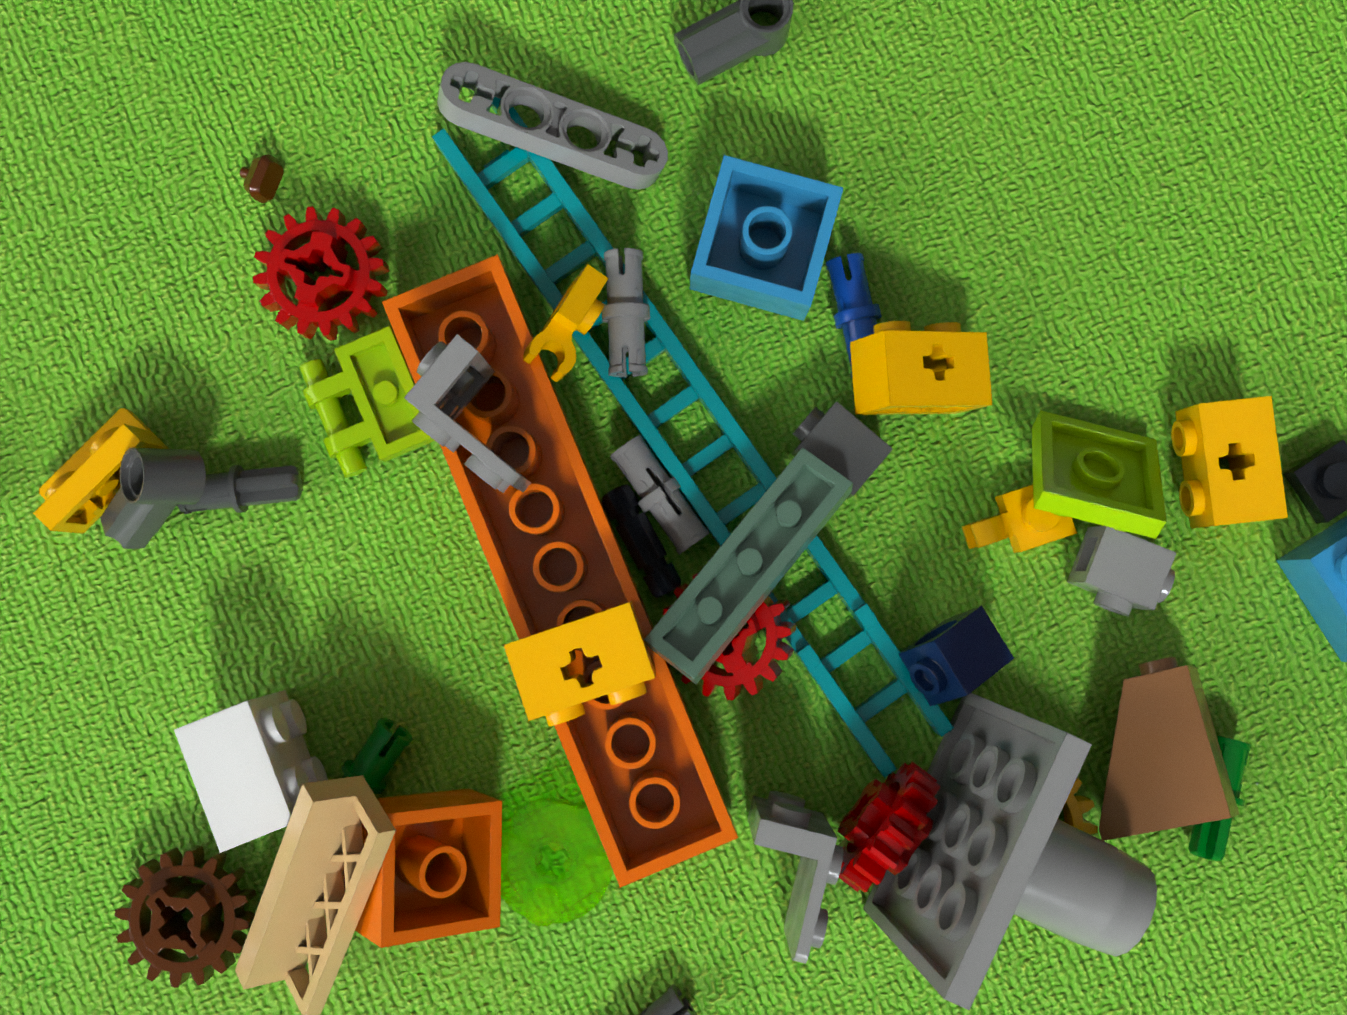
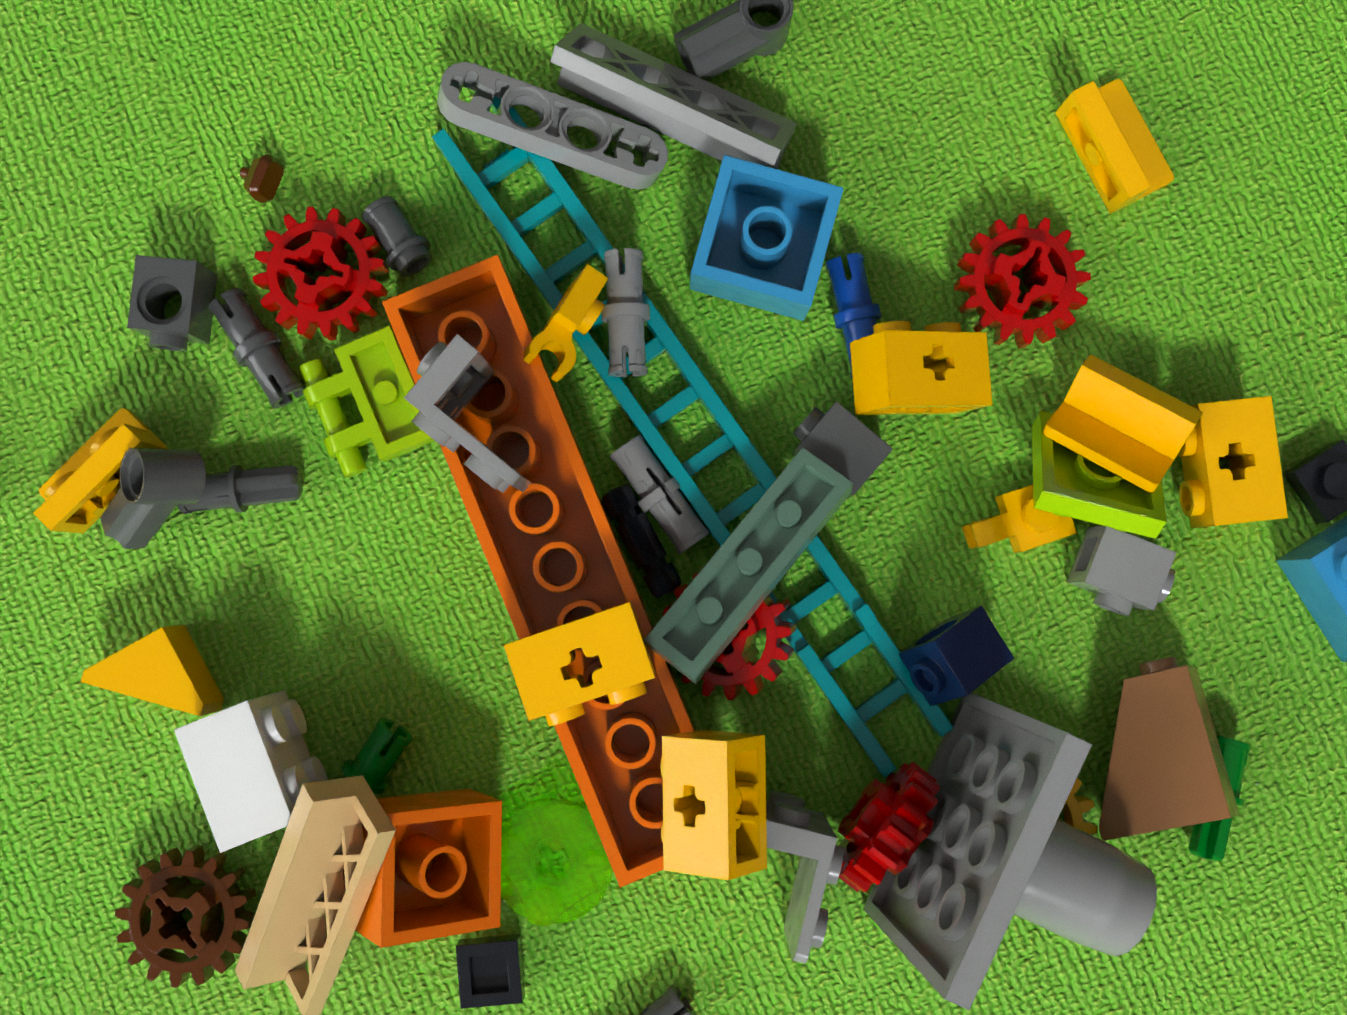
none -> yellow slope [81,625,224,716]
none -> dark grey brick [127,255,217,352]
none -> dark grey pin [208,288,306,409]
none -> dark grey pin [362,196,432,276]
none -> black plate [456,934,525,1009]
none -> light grey fence [550,23,797,169]
none -> yellow brick [660,730,767,880]
none -> red gear [954,214,1091,349]
none -> yellow panel [1042,354,1203,493]
none -> yellow panel [1055,79,1174,214]

